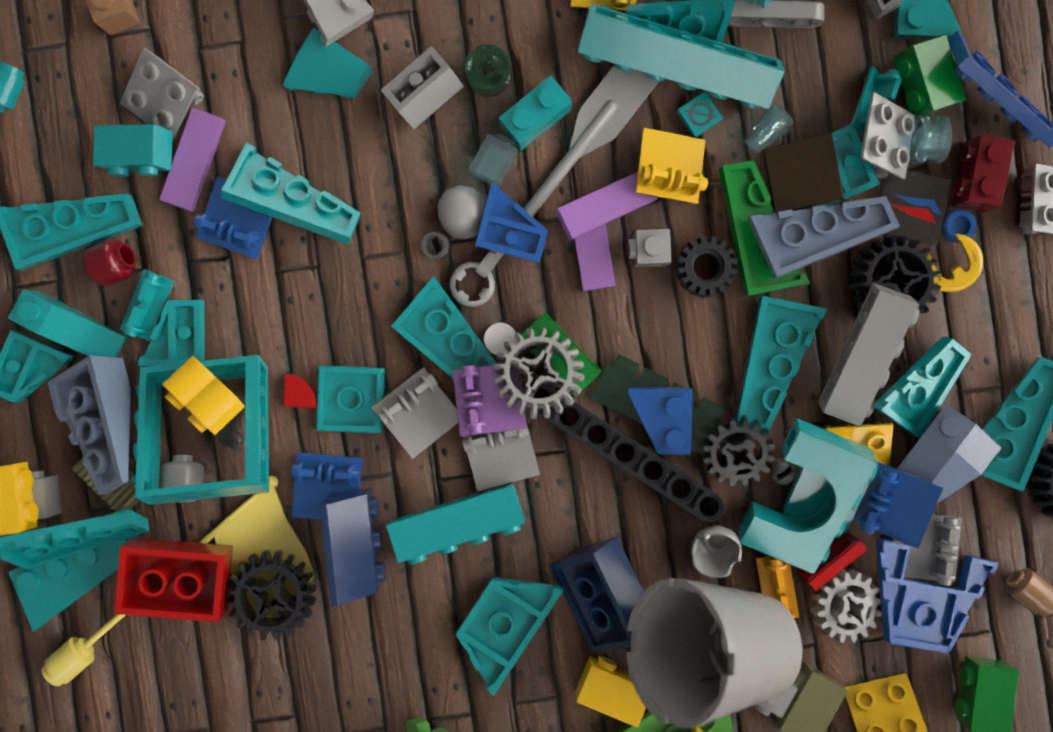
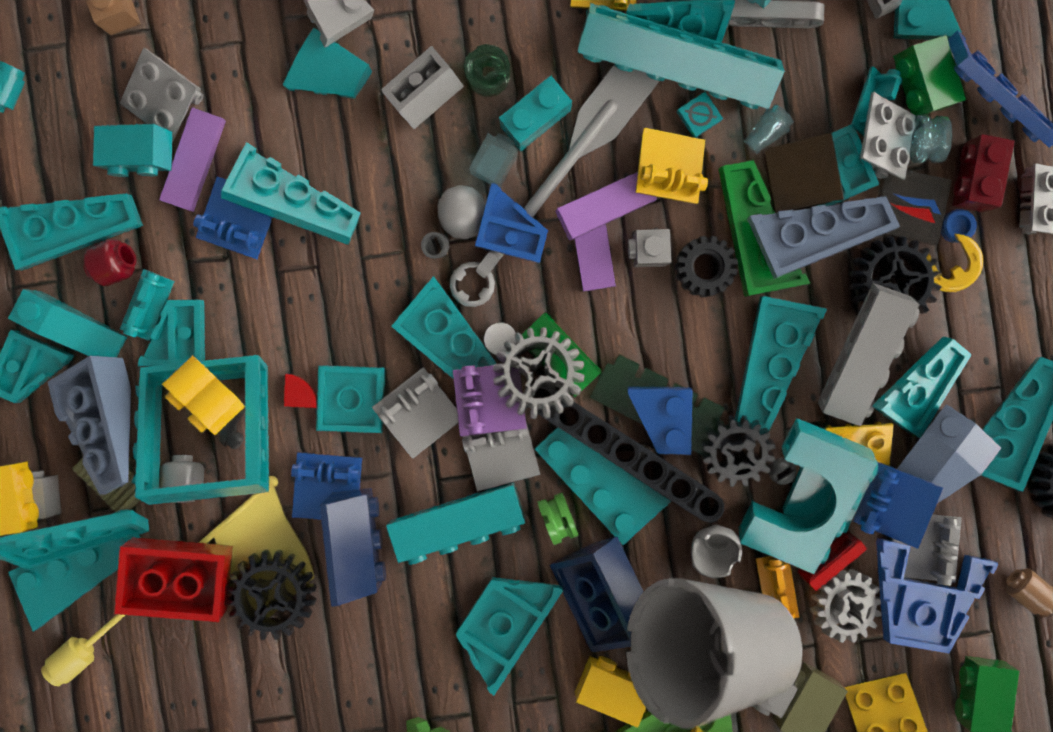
none -> teal wing [534,427,671,545]
none -> bright green wheel [538,492,579,545]

